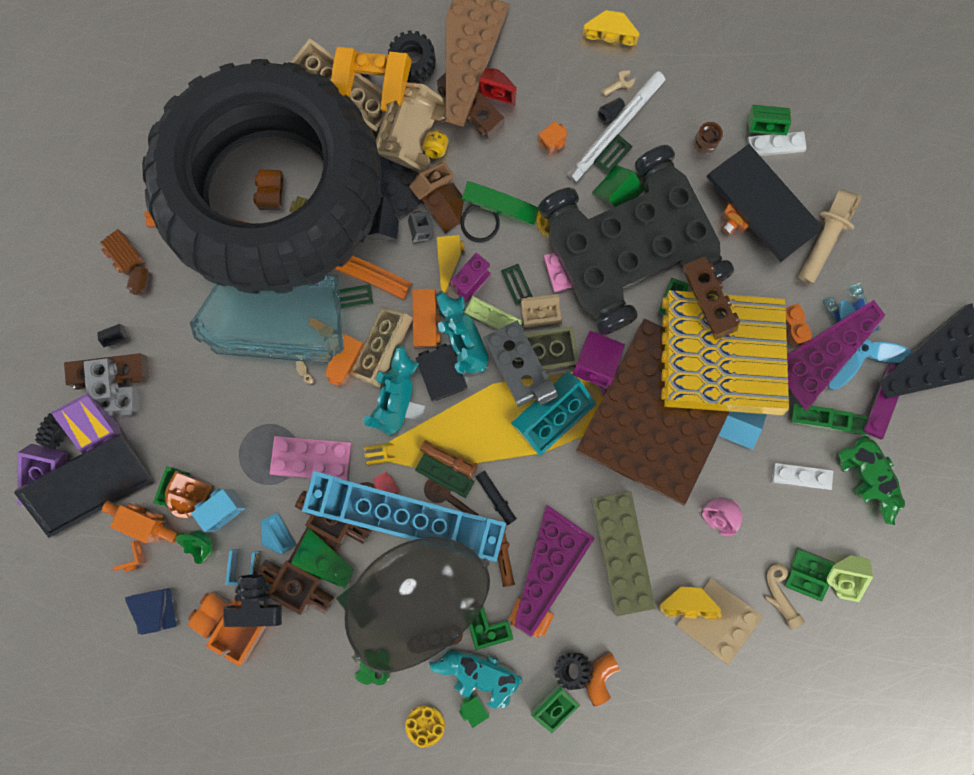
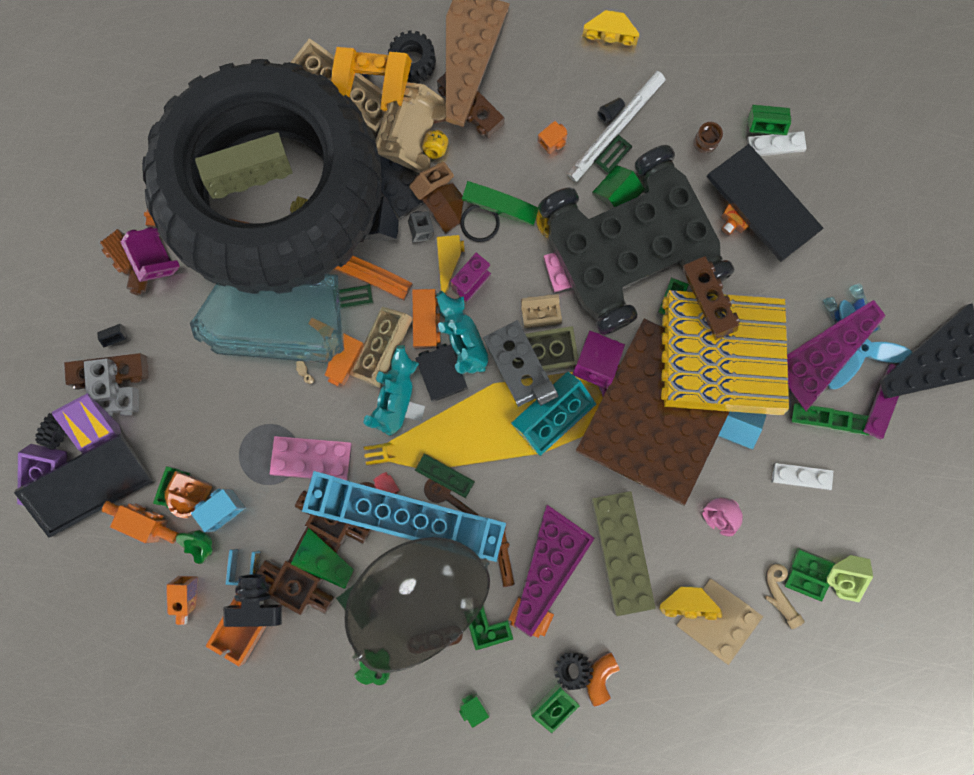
orange bracket [112,540,145,572] -> none
dark blue piece [125,588,177,635] -> none
orange brick [187,592,231,639] -> none
orange brick [253,169,284,210] -> none
medium azure slope [261,513,296,555] -> none
yellow tile [405,705,445,748] -> none
dark orange pin [420,440,478,479] -> none
teal animal [429,649,522,709] -> none
yellowish green plate [464,296,523,330] -> none
black pin [475,471,517,526] -> none
red slope [479,68,517,106] -> none
dark green tile [501,264,533,306] -> none
tan bar [601,71,635,97] -> none
orange brick [786,303,812,347] -> none
tan piece [798,189,861,284] -> none
green animal [838,435,905,525] -> none
none -> magenta panel [121,227,180,282]
none -> orange torso [167,576,198,625]
none -> olive brick [195,133,293,199]

